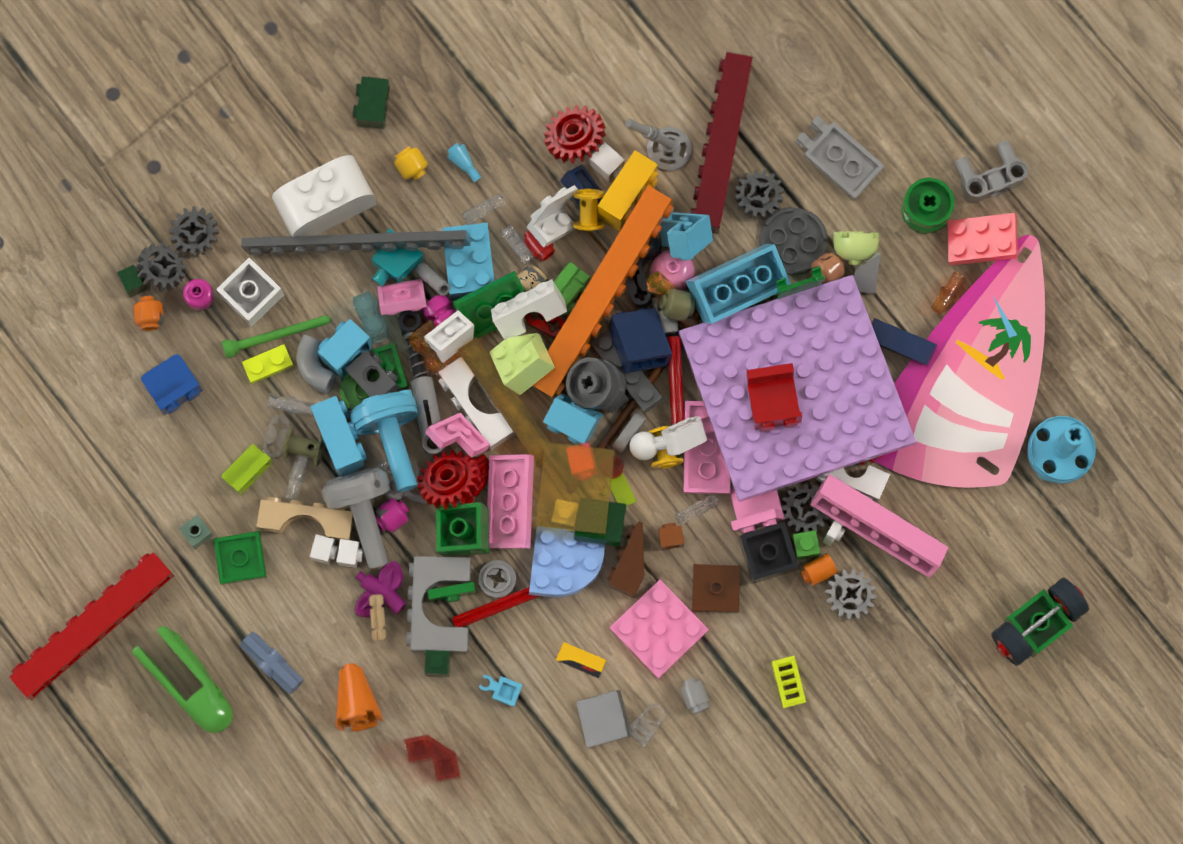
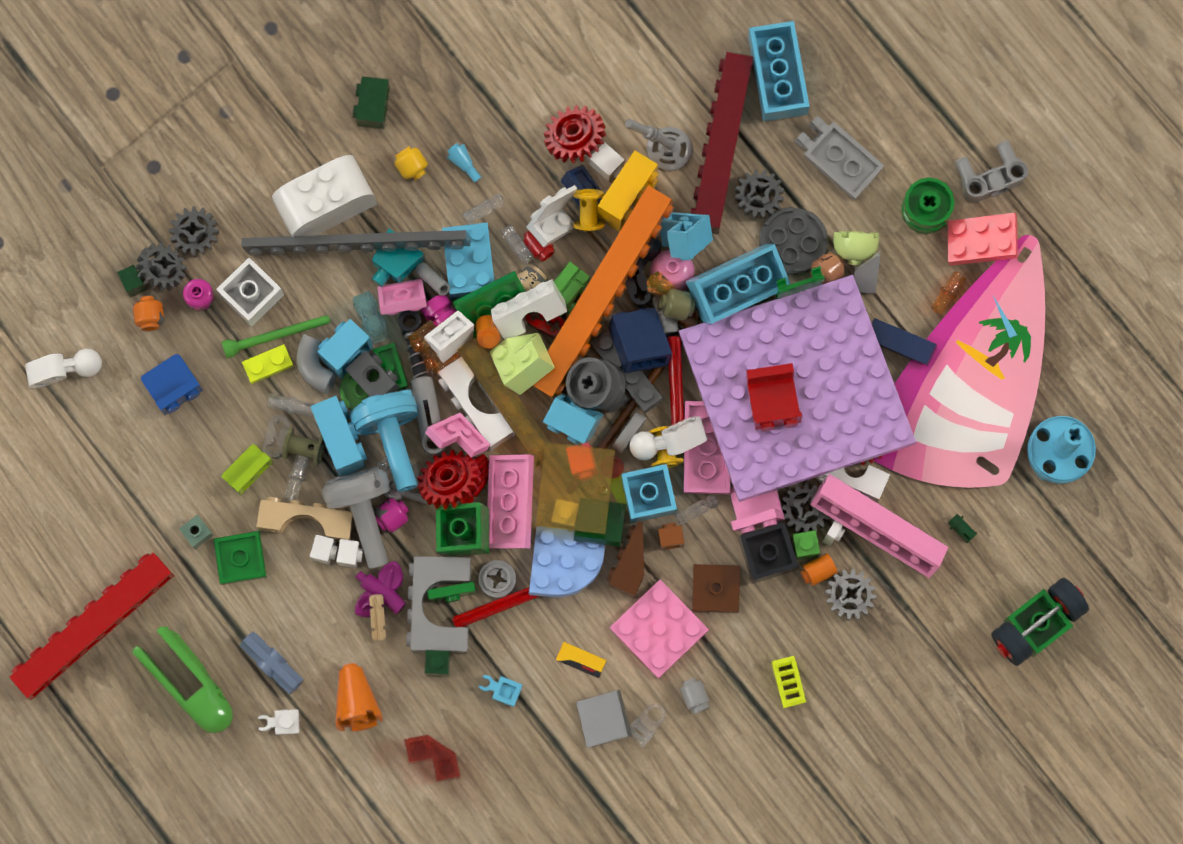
none -> white beam [25,348,102,388]
none -> white plate [258,710,300,735]
none -> orange brick [475,315,500,349]
none -> medium azure brick [621,464,677,523]
none -> medium azure brick [748,21,810,122]
none -> dark green pin [948,514,977,543]

